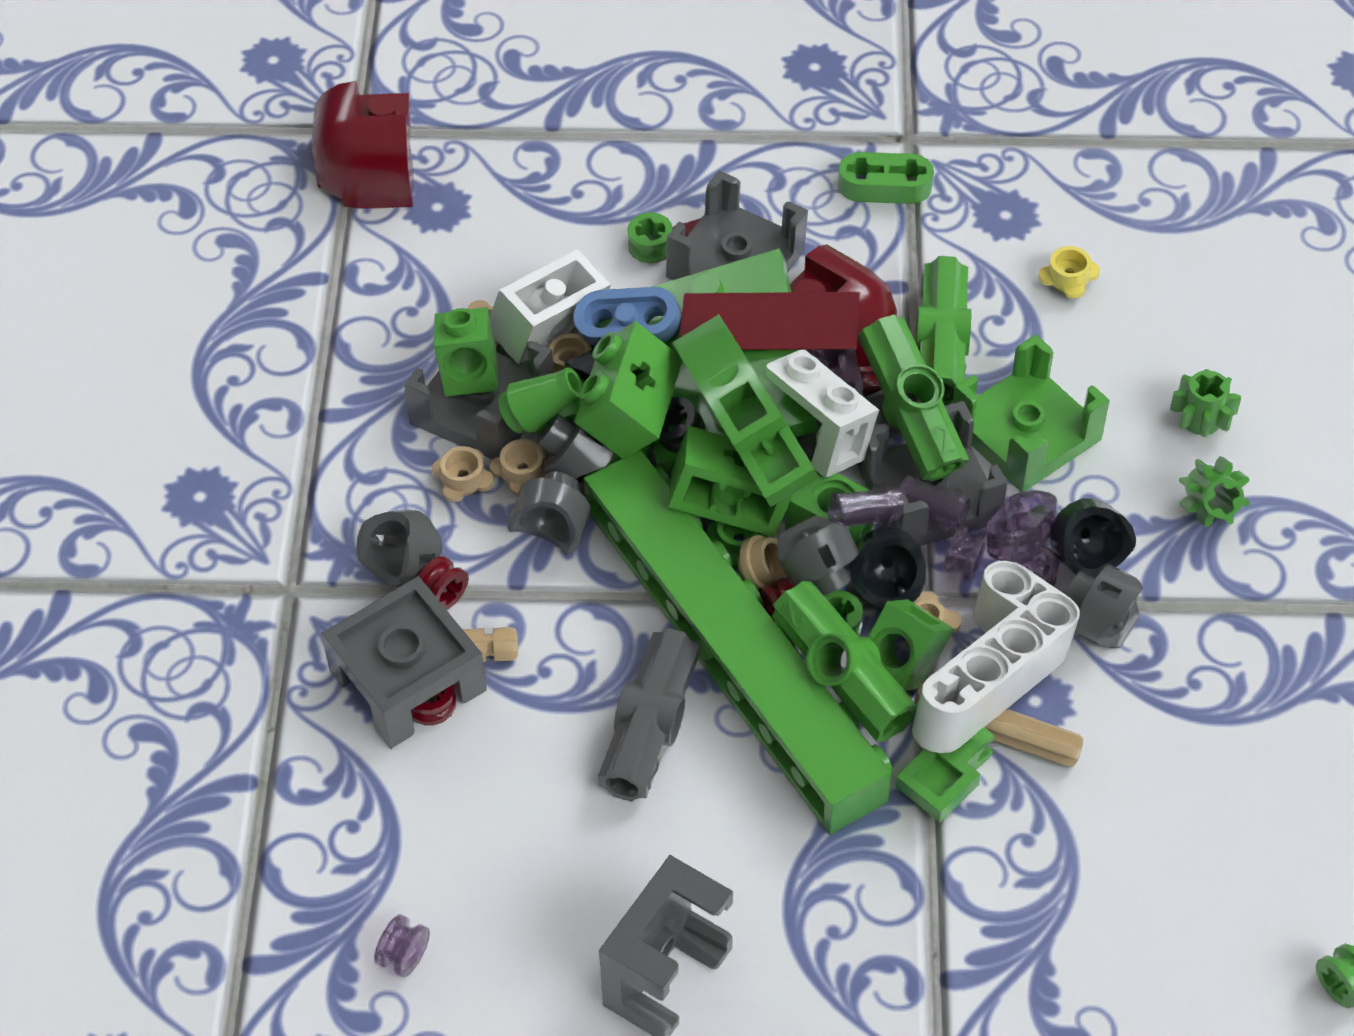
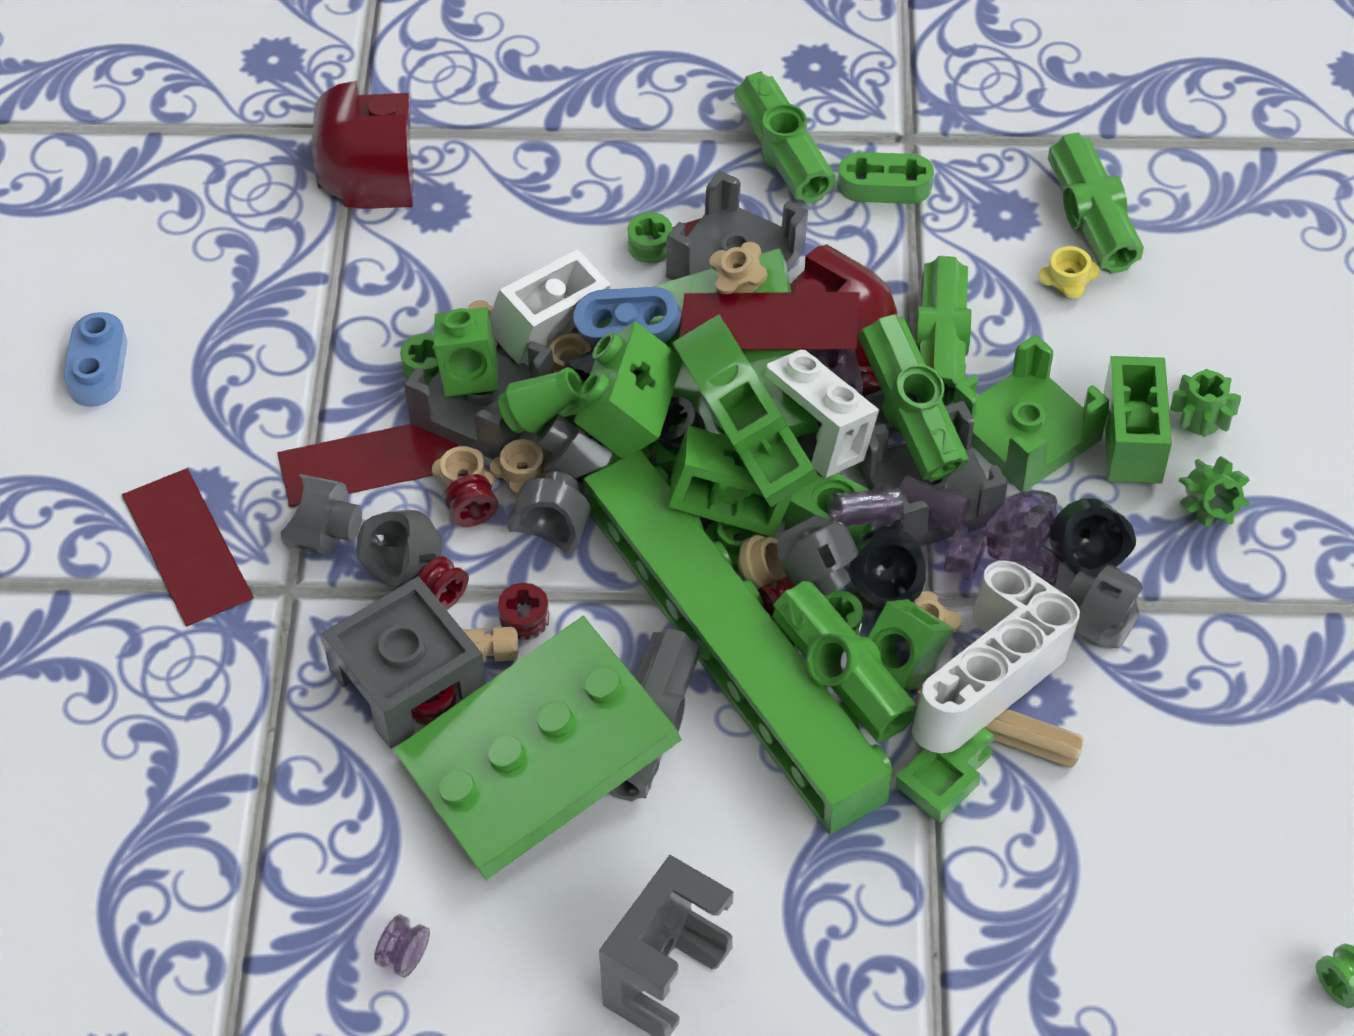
none -> medium blue plate [64,312,127,407]
none -> dark red sticker [122,468,254,627]
none -> dark red sticker [277,424,459,507]
none -> dark grey piece [280,474,362,555]
none -> bright green plate [392,615,682,881]
none -> bright green bush [400,333,439,386]
none -> dark red bush [443,474,499,527]
none -> dark red bush [498,582,550,640]
none -> tan plate [709,242,768,294]
none -> bright green piece [734,71,835,204]
none -> bright green piece [1048,132,1144,274]
none -> bright green brick [1103,356,1172,484]

